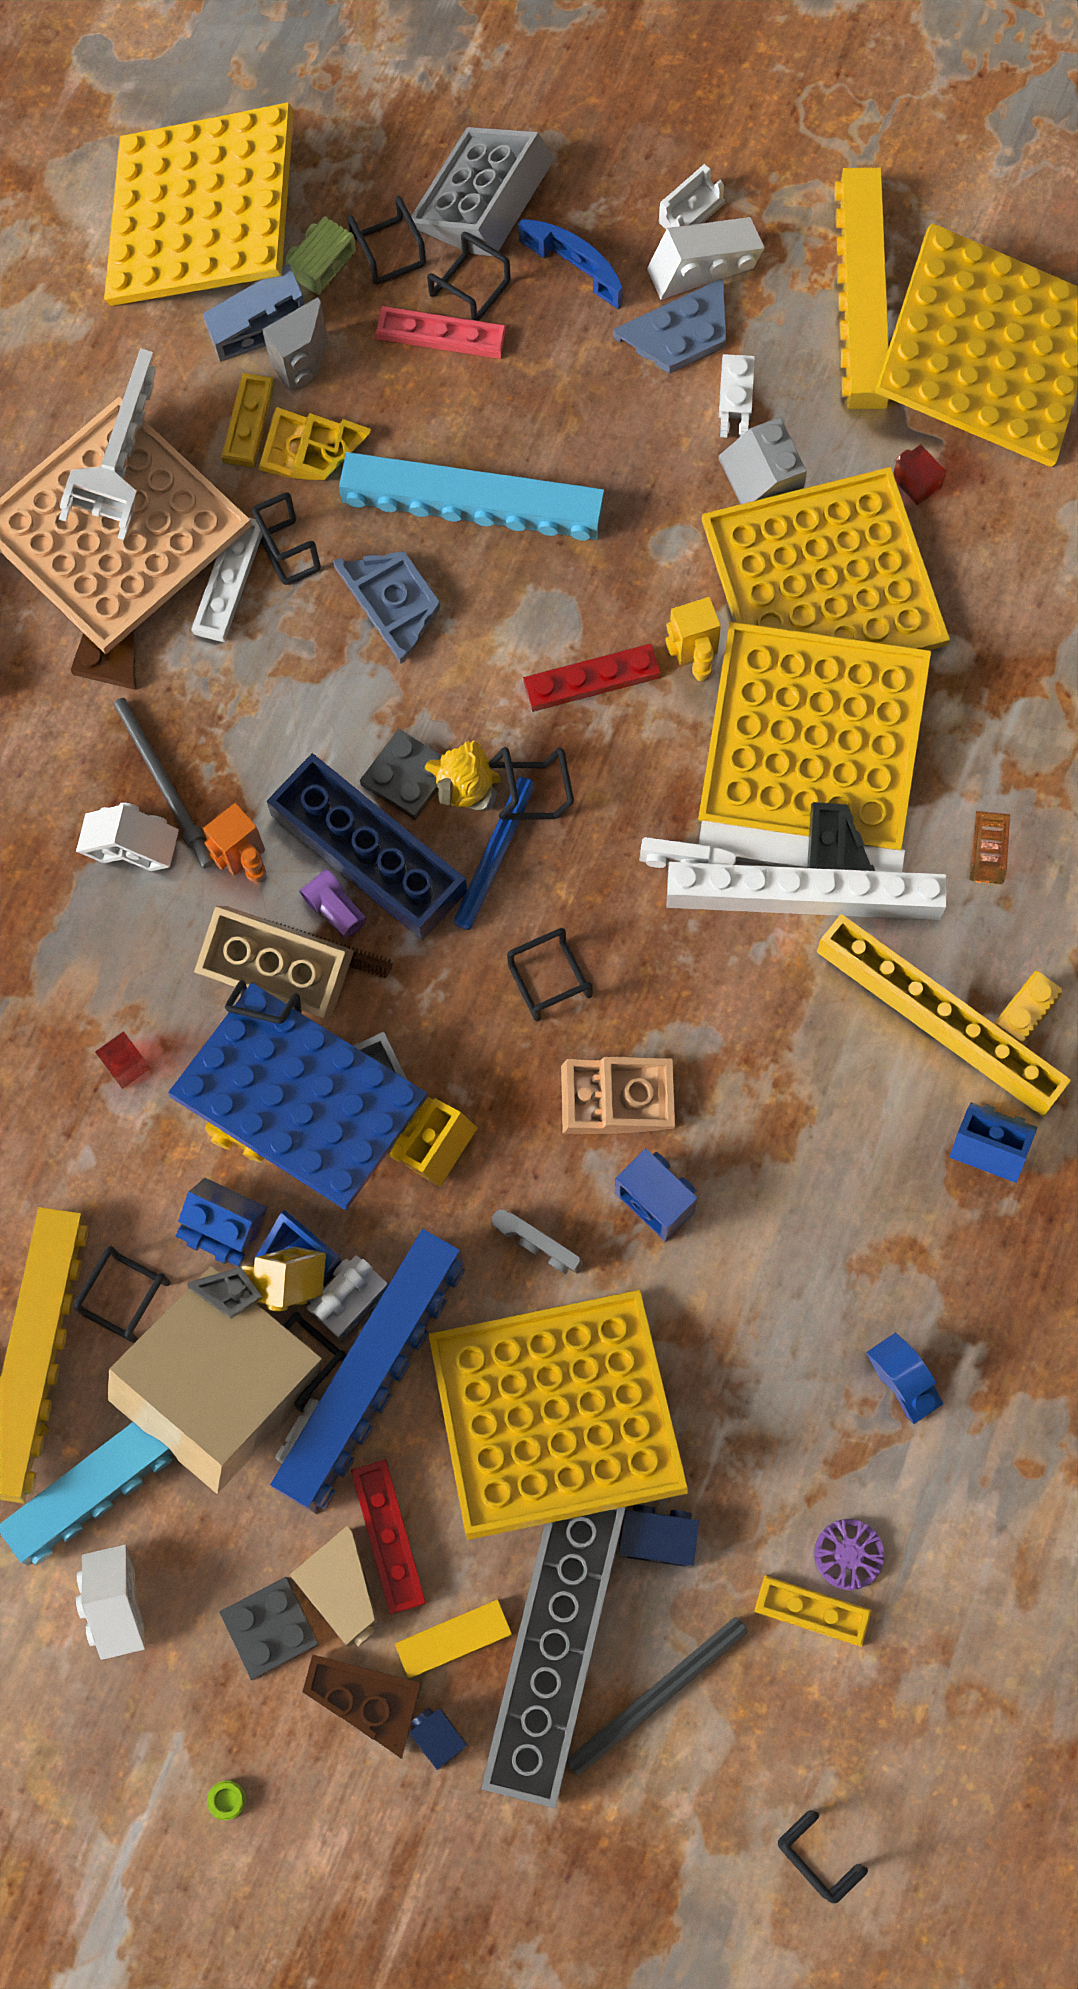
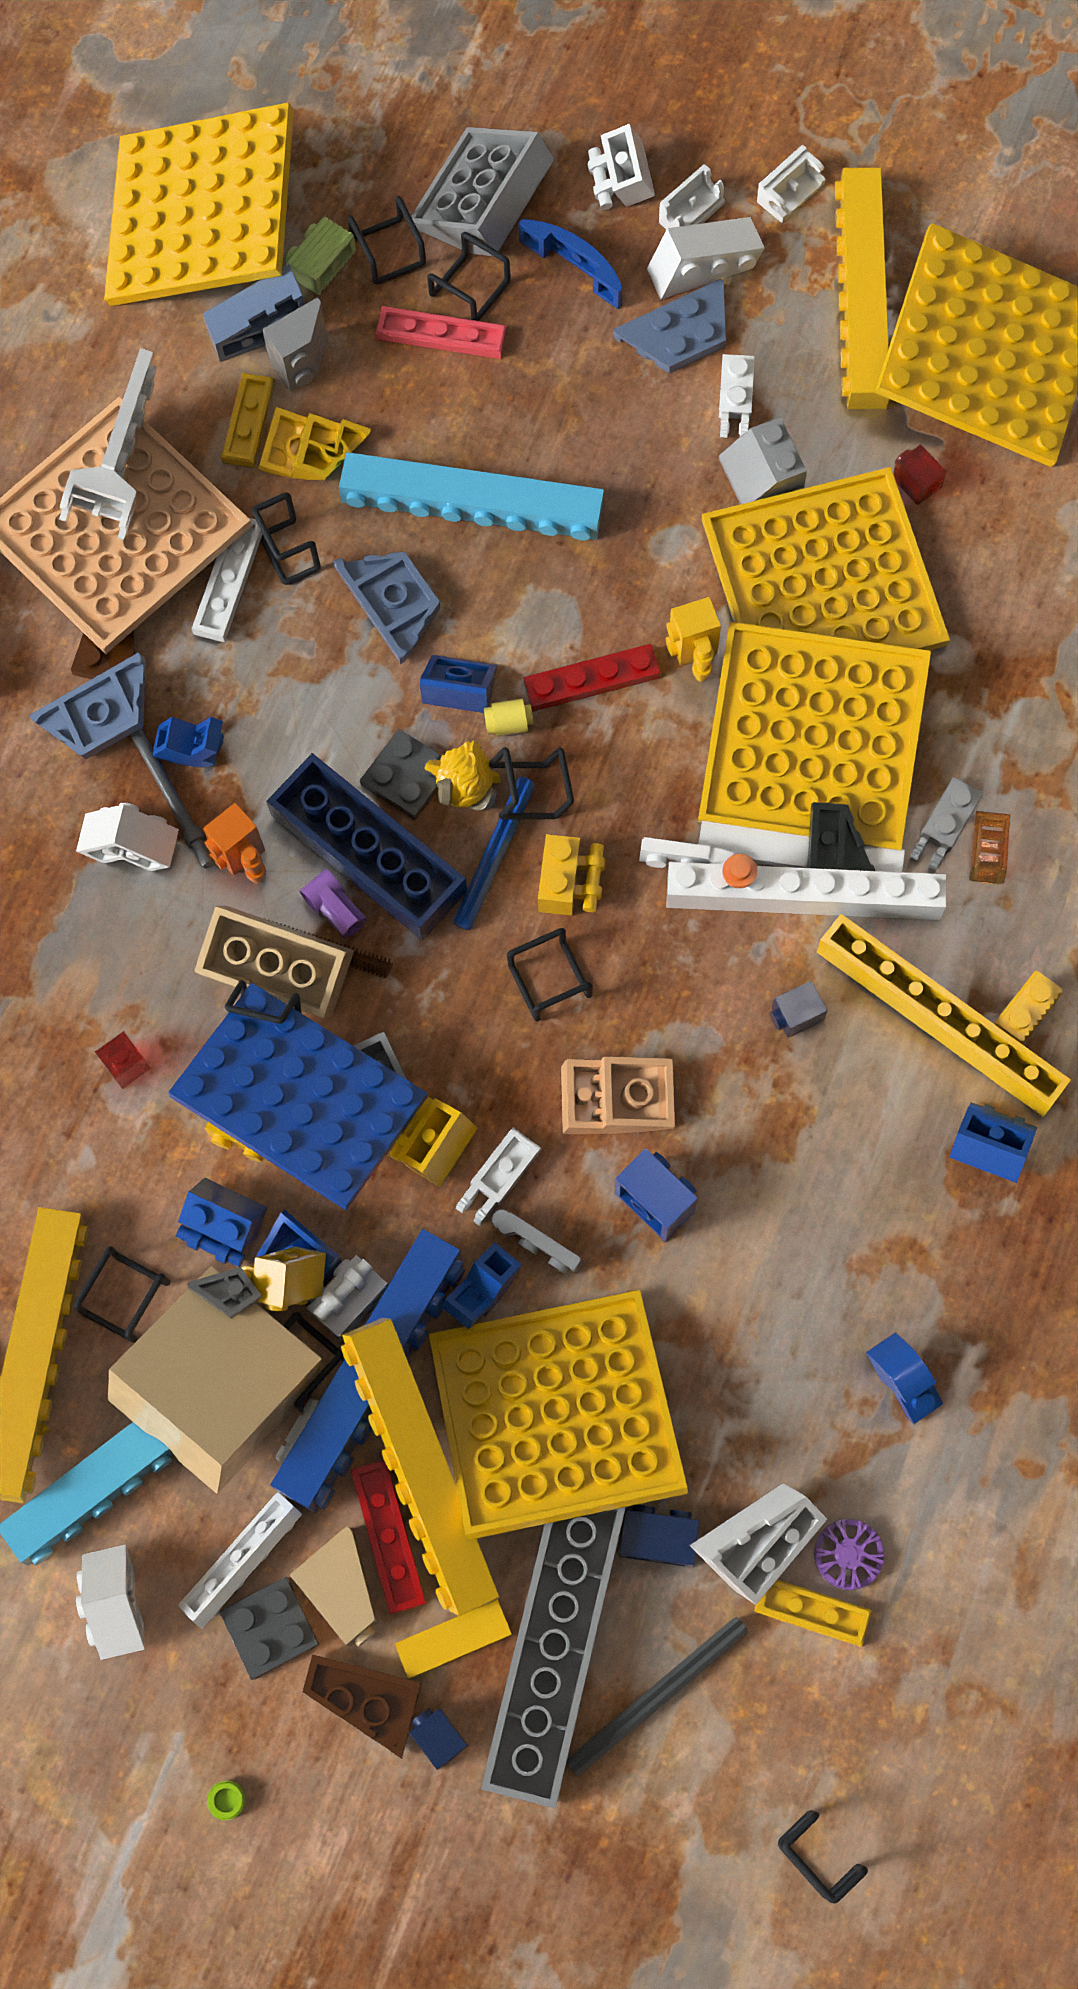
none -> sand blue wing [29,652,146,759]
none -> blue brick [152,717,224,767]
none -> white plate [178,1492,302,1629]
none -> yellow brick [341,1318,499,1616]
none -> blue slope [420,655,497,713]
none -> blue brick [441,1242,523,1329]
none -> white hinge [456,1127,541,1226]
none -> light yellow brick [484,699,533,736]
none -> yellow brick [538,834,606,916]
none -> white brick [588,124,655,210]
none -> white wedge [689,1483,827,1605]
none -> orange plate [722,854,757,888]
none -> white hinge [757,145,826,223]
none -> brick [770,981,828,1038]
none -> light grey hinge [910,777,983,870]

